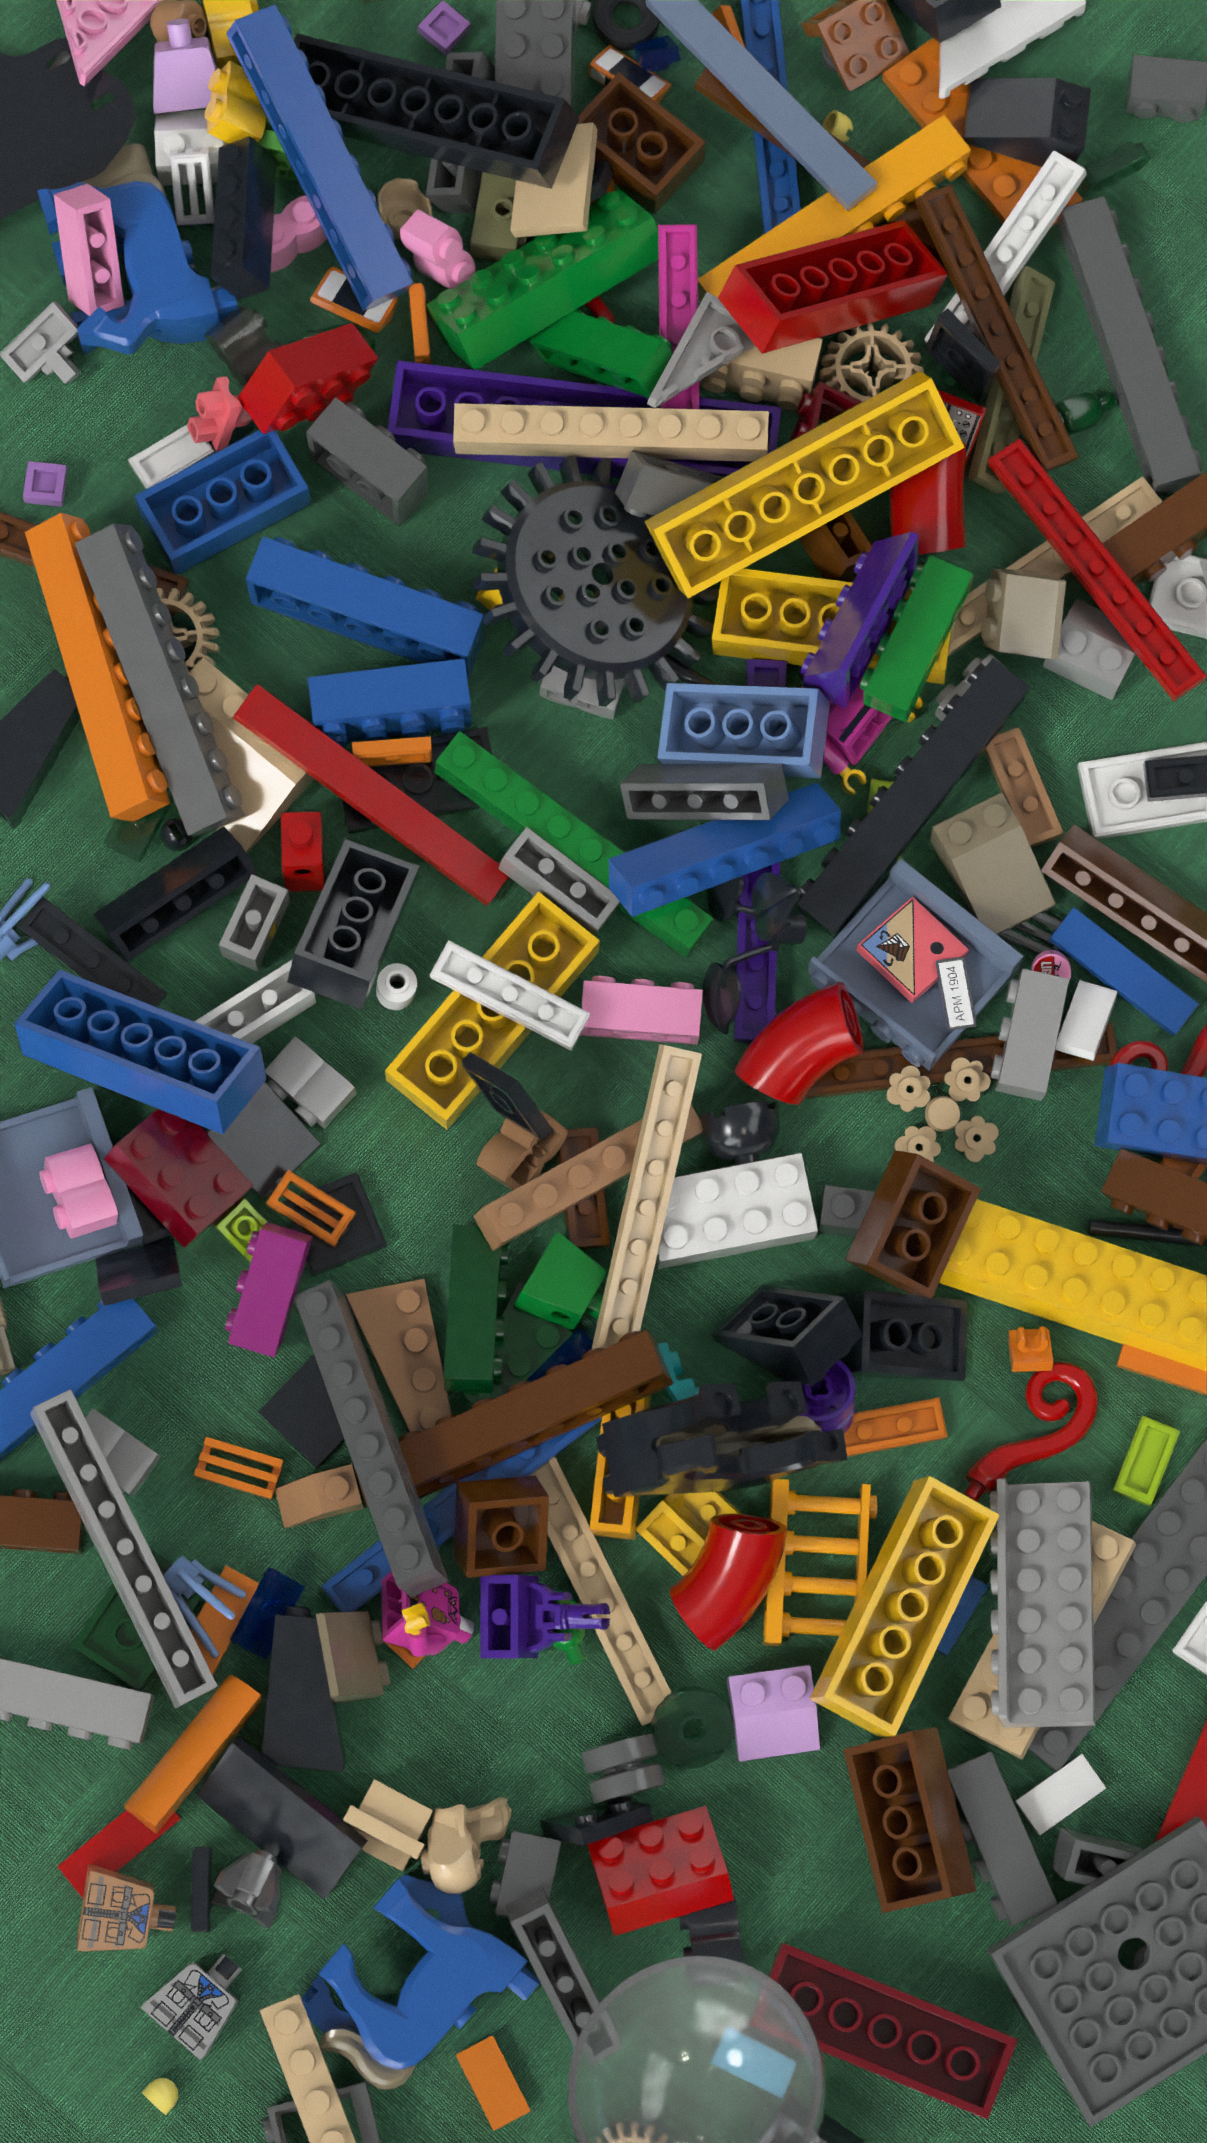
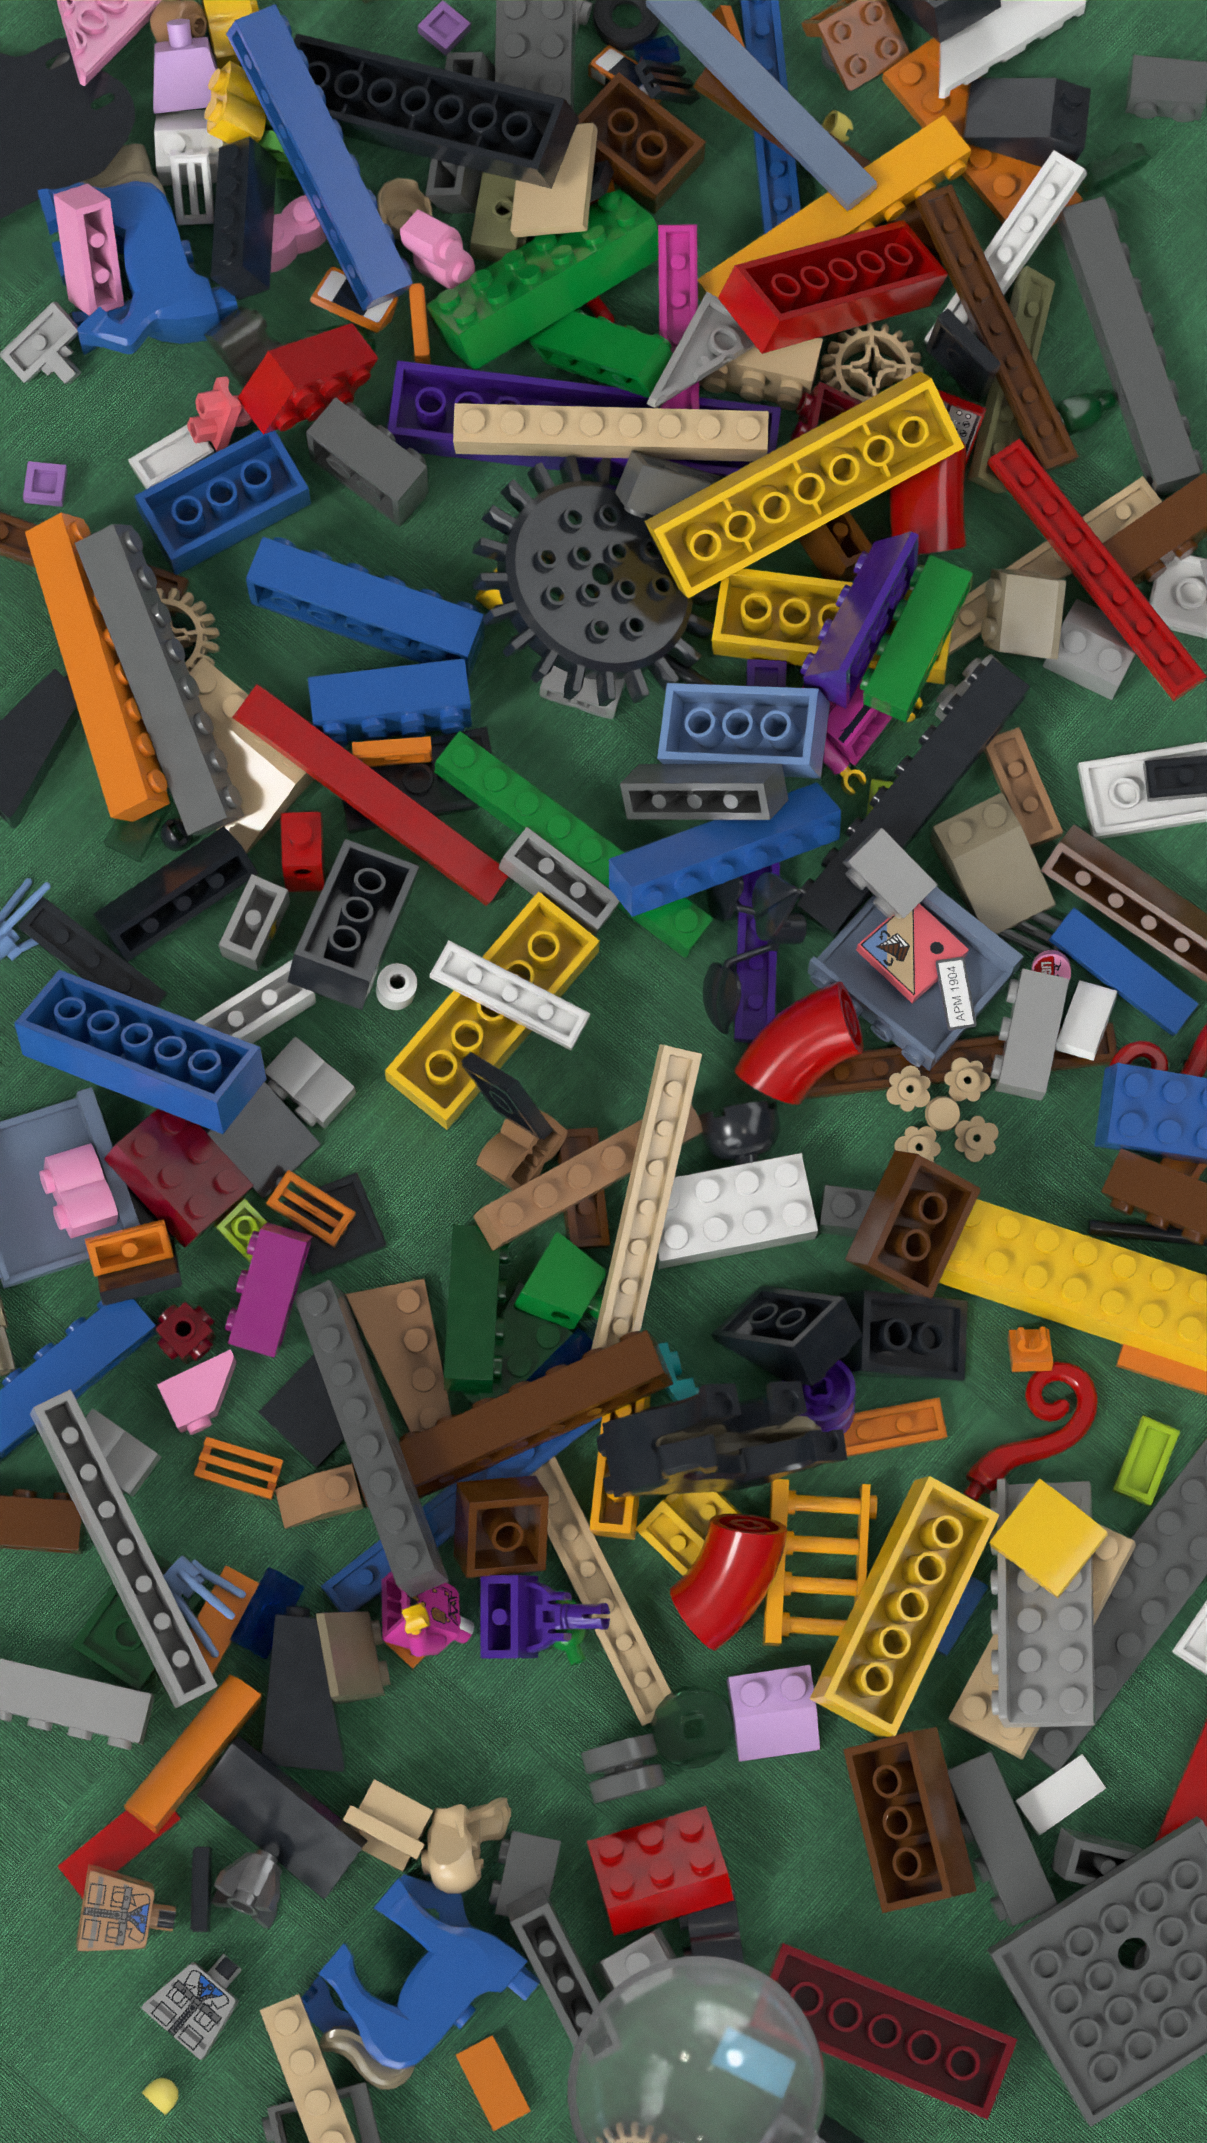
black wing [541,1797,653,1846] -> none
bright pink brick [580,976,703,1045] -> none
none -> orange slope [85,1219,174,1277]
none -> dark red brick [156,1301,216,1365]
none -> bright pink slope [157,1349,237,1435]
none -> light grey torso [591,1927,680,2003]
none -> black tile [635,59,700,105]
none -> light grey brick [842,828,938,919]
none -> yellow slope [989,1478,1108,1598]

